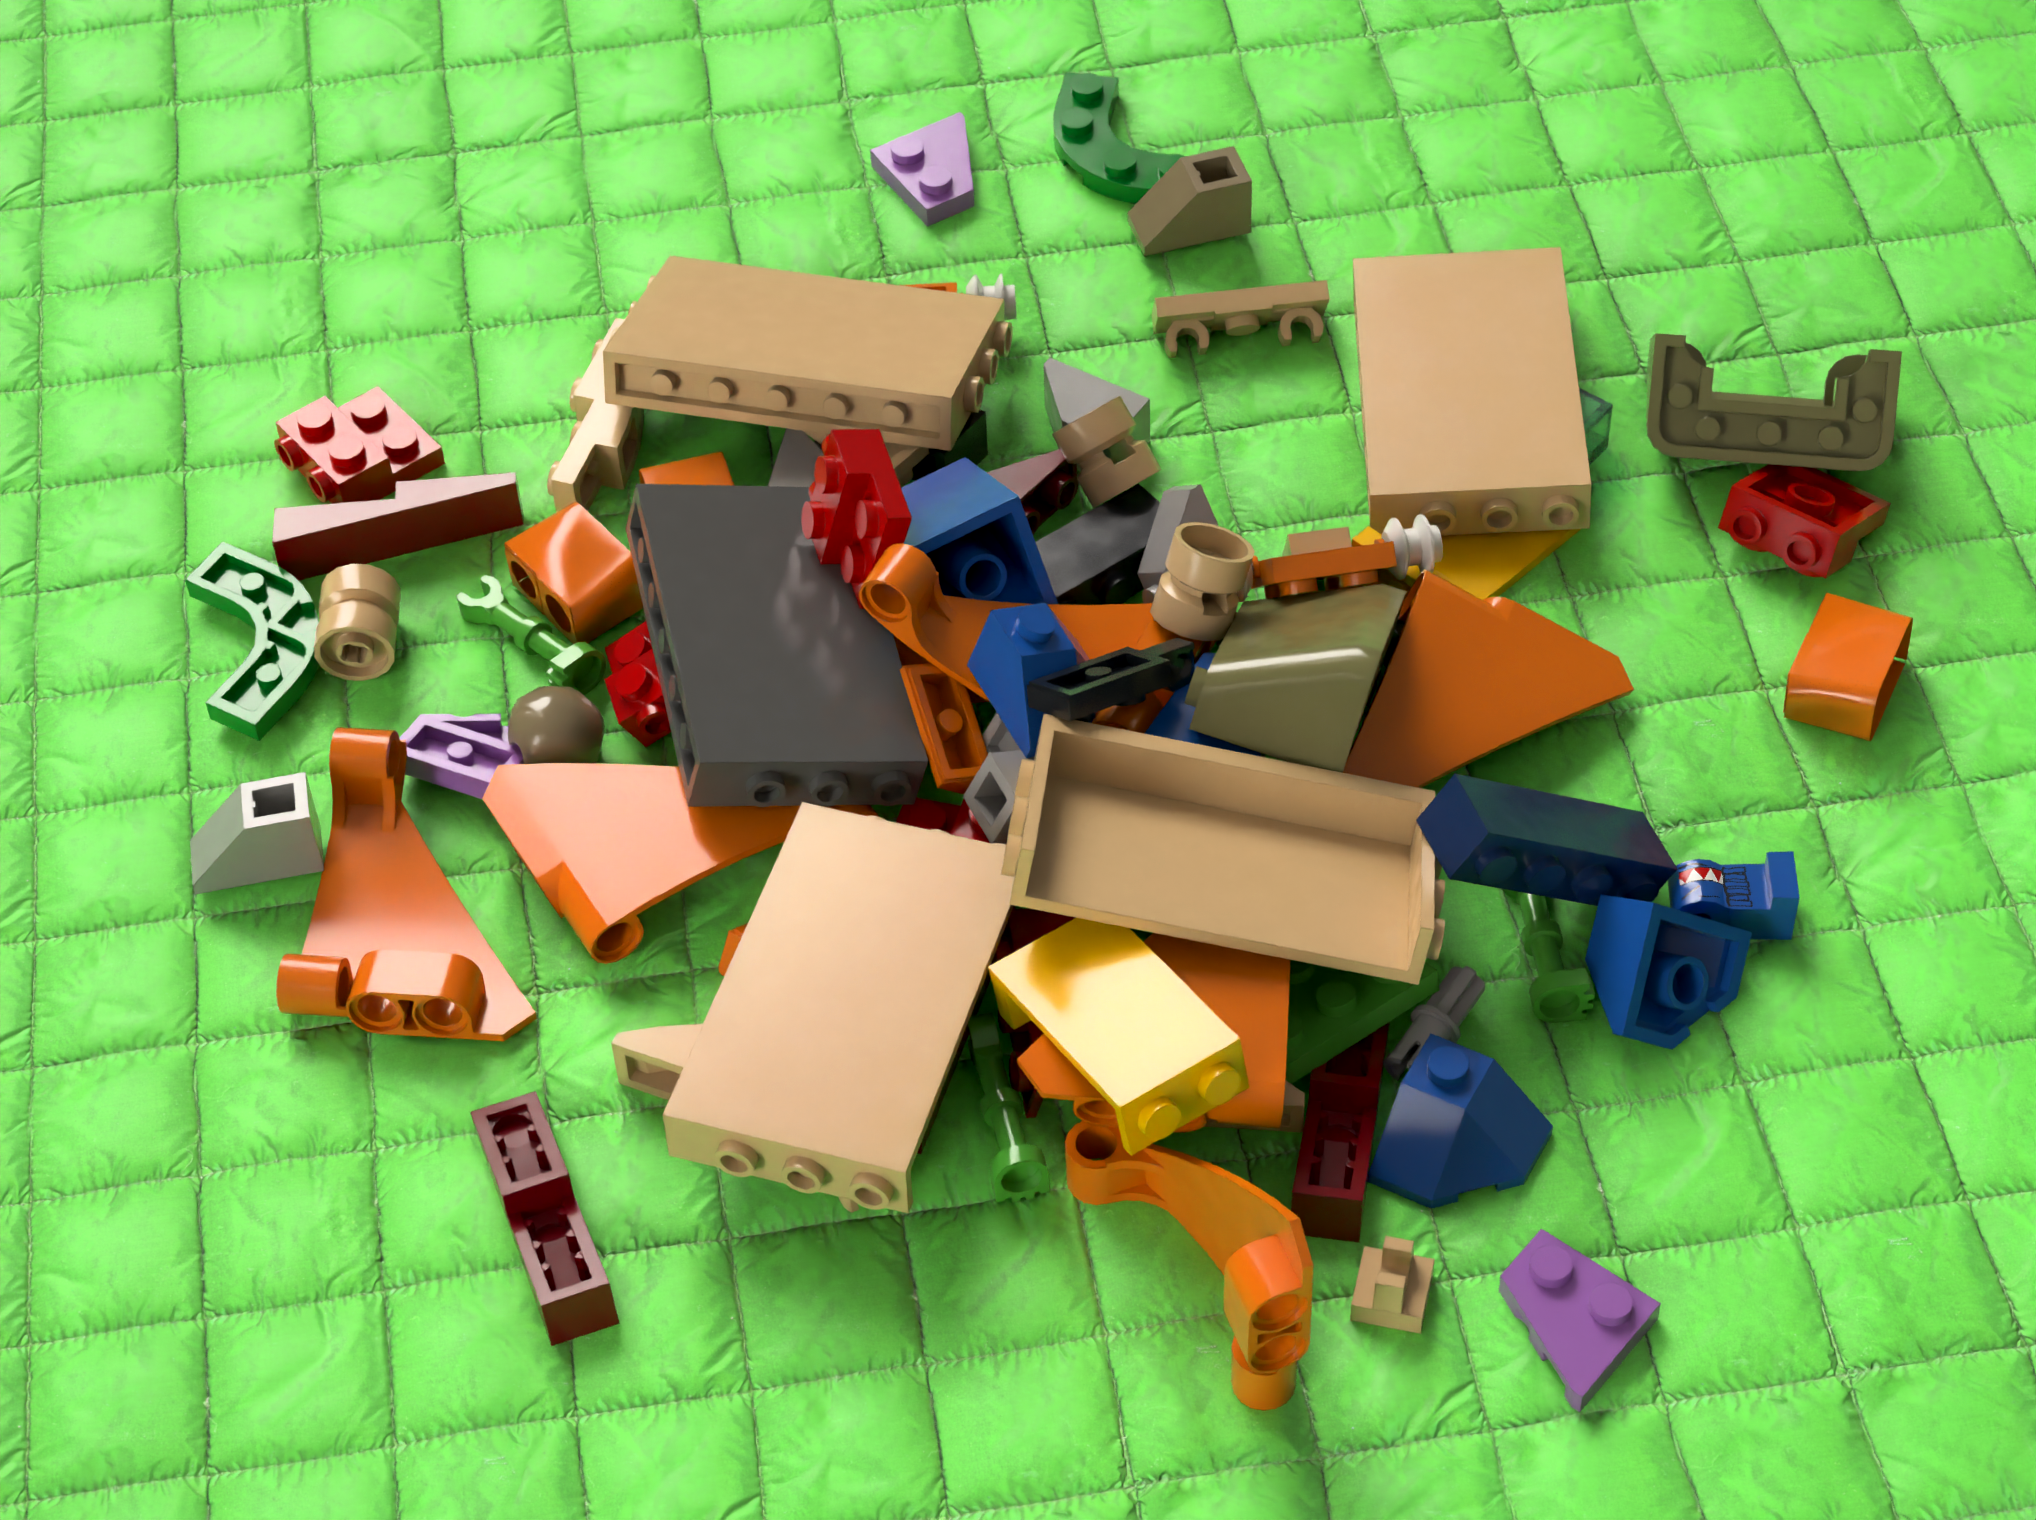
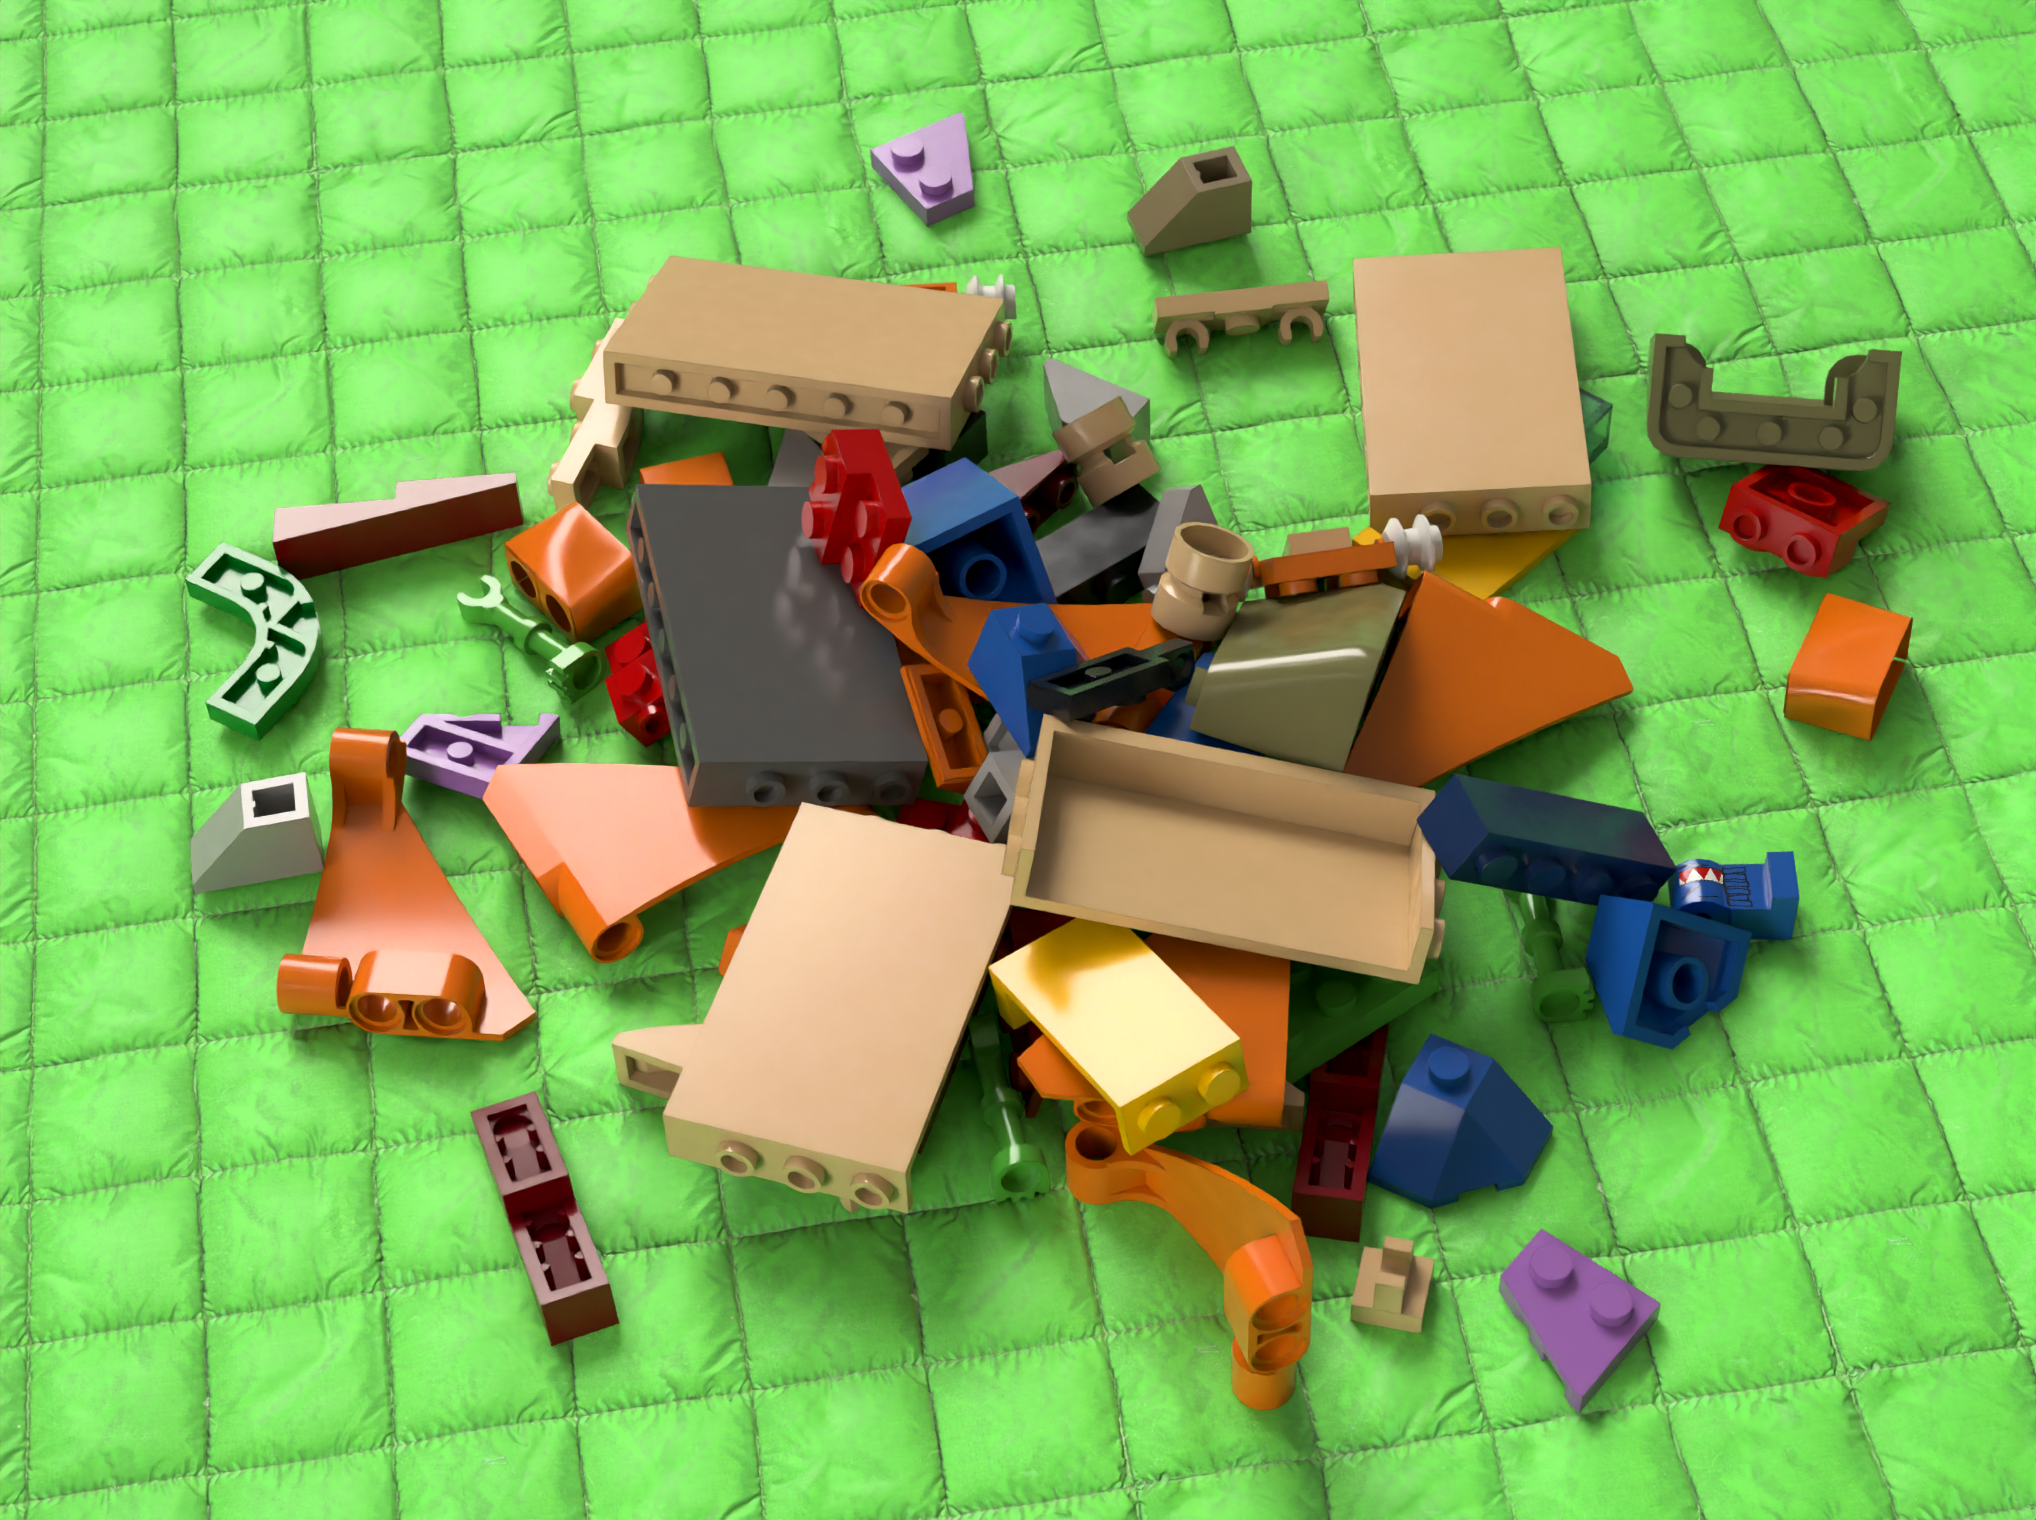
plate [274,386,445,504] -> none
tan wheel [314,564,401,681] -> none
dark tan hair [508,686,605,764] -> none
green plate [1053,72,1186,204] -> none
light grey axle [1384,966,1485,1081] -> none

